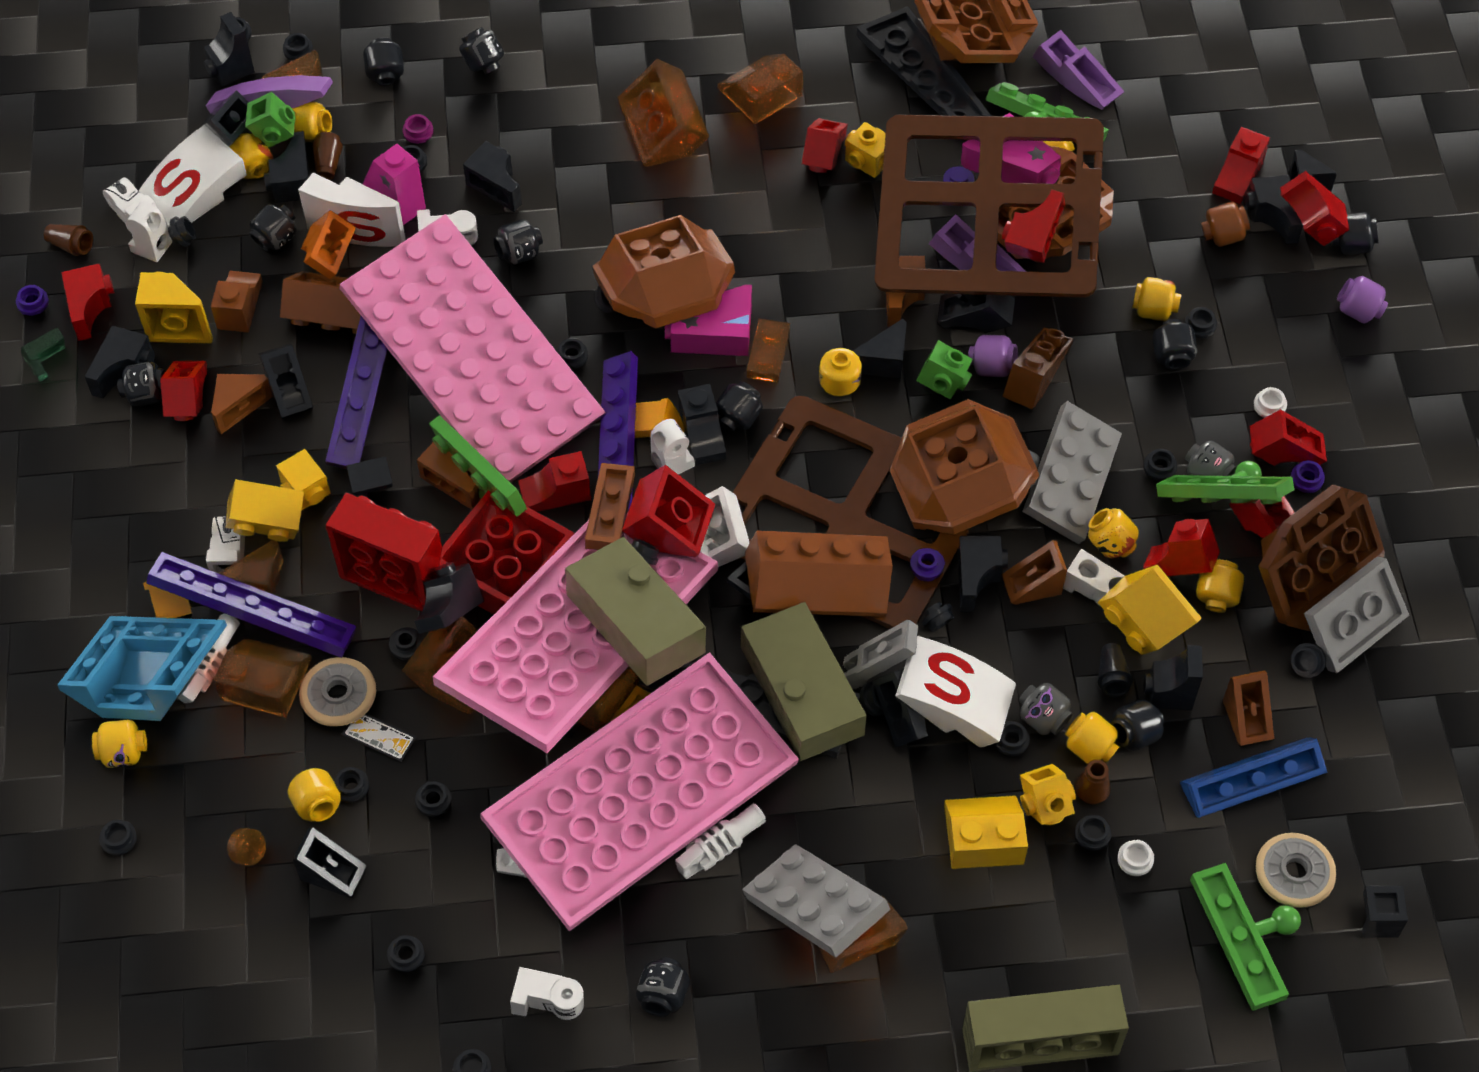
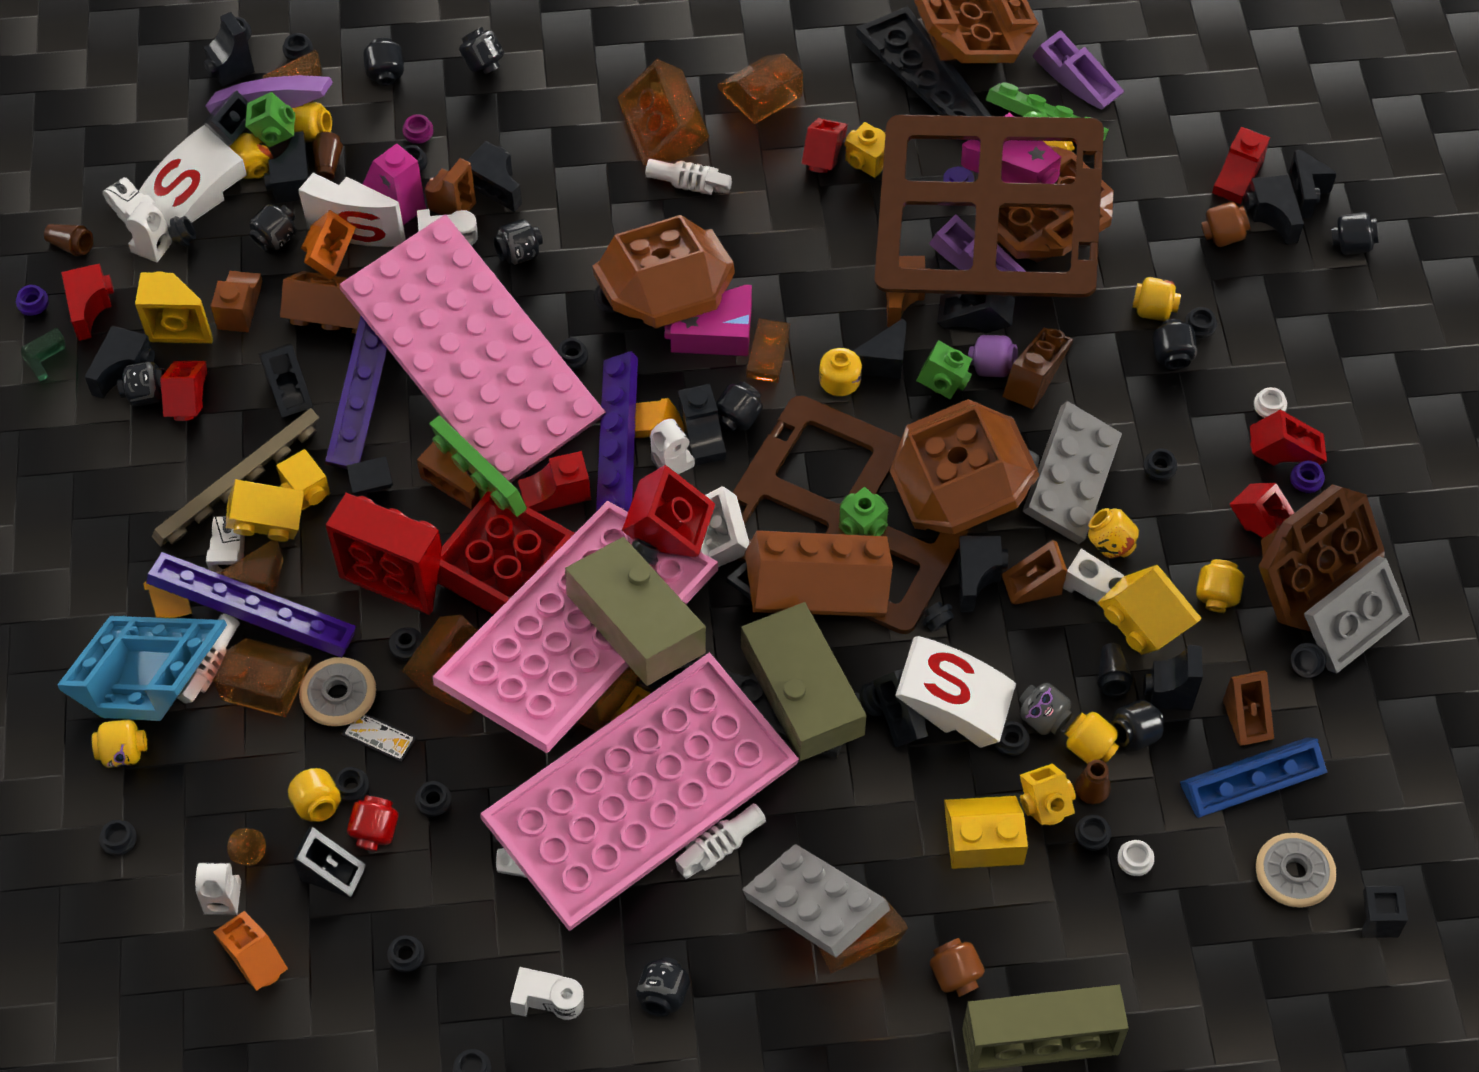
dark orange slope [211,374,273,434] -> none
black arch [414,562,484,634] -> none
dark orange plate [585,463,635,550] -> none
light grey hinge [843,620,918,690] -> none
dark purple plate [910,548,945,581] -> none
red arch [1002,189,1066,263] -> none
red arch [1143,519,1220,576] -> none
bright green plate [1156,461,1294,504] -> none
dark grey head [1185,440,1237,476] -> none
bright green plate [1190,863,1301,1011] -> none
red arch [1280,171,1349,246] -> none
medium lavender head [1337,276,1388,323] -> none
none -> dark tan plate [152,408,319,547]
none -> white leg [195,863,241,915]
none -> orange arch [213,911,288,991]
none -> red head [347,796,398,851]
none -> dark orange arch [425,158,476,215]
none -> white hinge [645,158,732,195]
none -> bright green brick [839,487,889,536]
none -> dark orange head [930,938,985,997]

